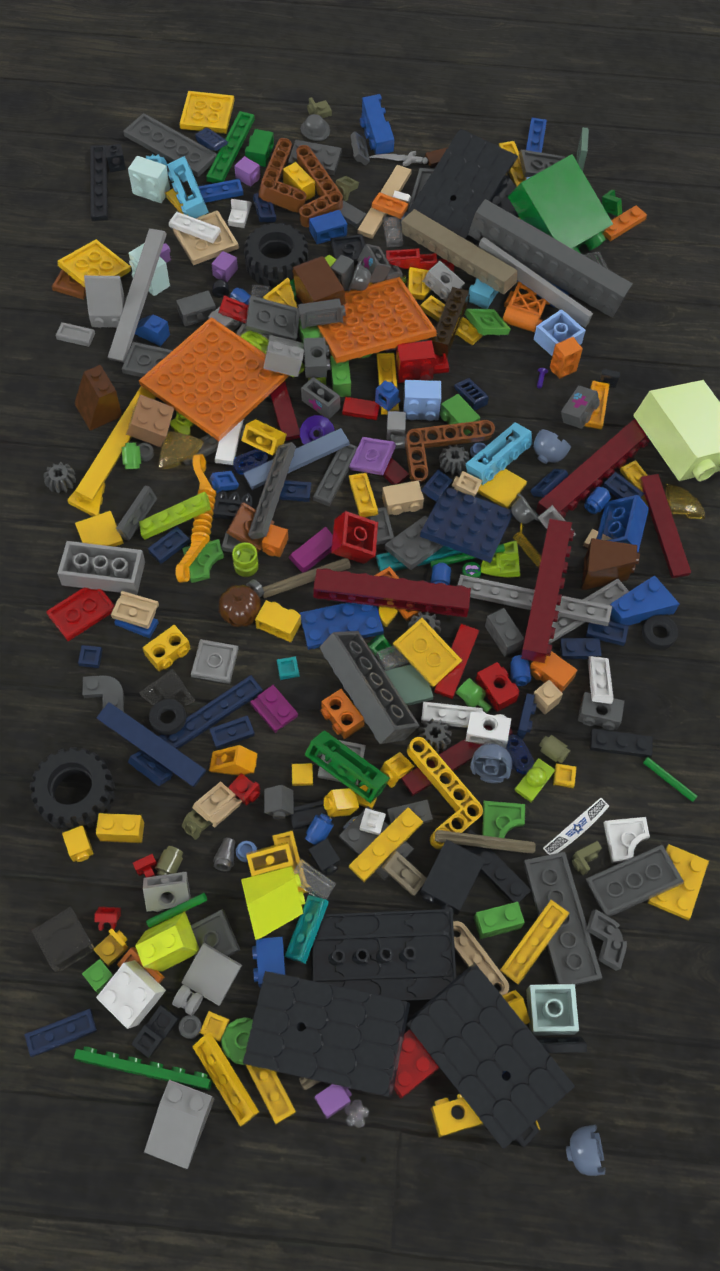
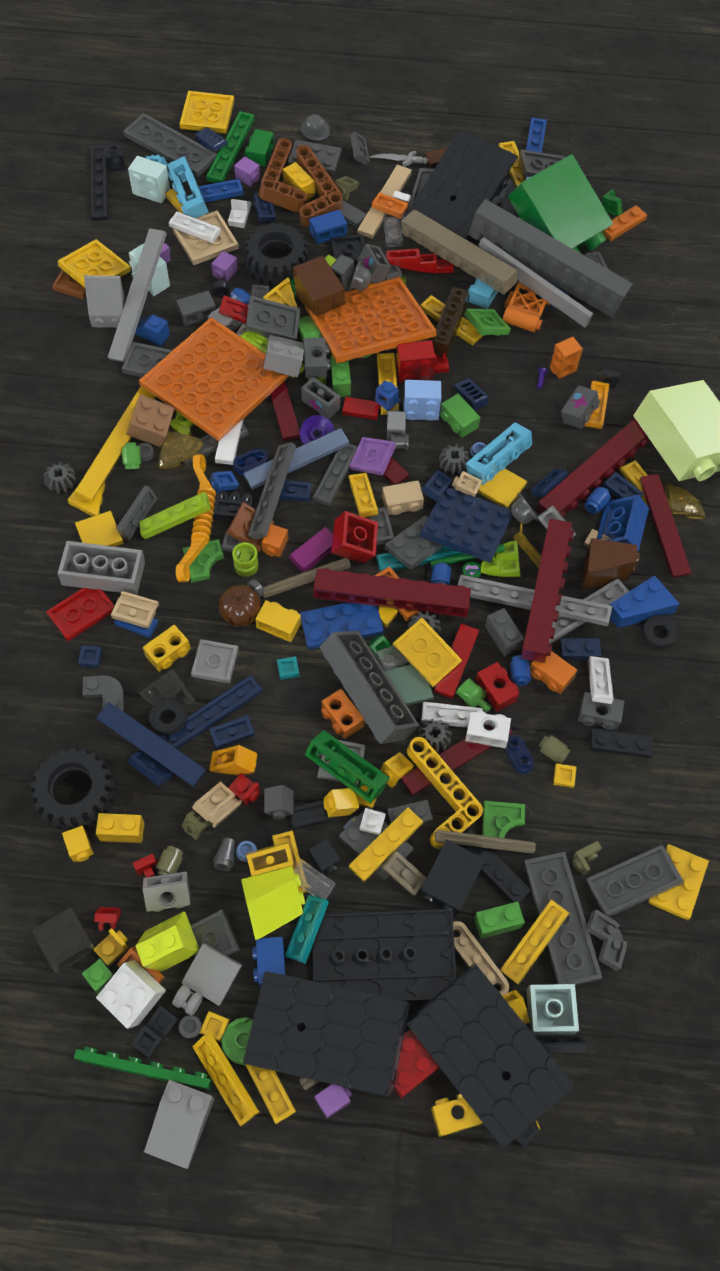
dark blue tile [24,1009,97,1057] -> none
light grey tile [56,322,95,347] -> none
reddish brown slope [75,365,122,431] -> none
green bar [146,893,207,928] -> none
dark blue plate [148,527,190,564] -> none
yellow brick [241,419,287,456] -> none
magenta plate [250,685,298,733] -> none
yellow tile [292,763,313,786] -> none
dark grey window [298,299,346,329] -> none
blue brick [305,813,334,845] -> none
olive bracket [307,97,332,118] -> none
clear plant [345,1099,368,1128] -> none
blue wedge [360,94,394,155] -> none
dark orange beam [405,420,495,484] -> none
yellow wing [407,267,431,300] -> none
light grey brick [422,261,465,302] -> none
sand blue cylinder [470,744,512,783] -> none
lime tile [515,758,555,803] -> none
dark blue plate [516,693,537,739] -> none
sand blue cylinder [533,429,571,464] -> none
tan brick [533,680,563,715] -> none
light blue brick [534,309,586,356] -> none
white sticker [543,798,609,855] -> none
sand blue cylinder [566,1125,605,1176] -> none
sand green tile [576,127,589,171] -> none
dark blue plate [586,621,629,646] -> none
white tile [604,817,650,863] -> none
green bar [643,757,697,802] -> none

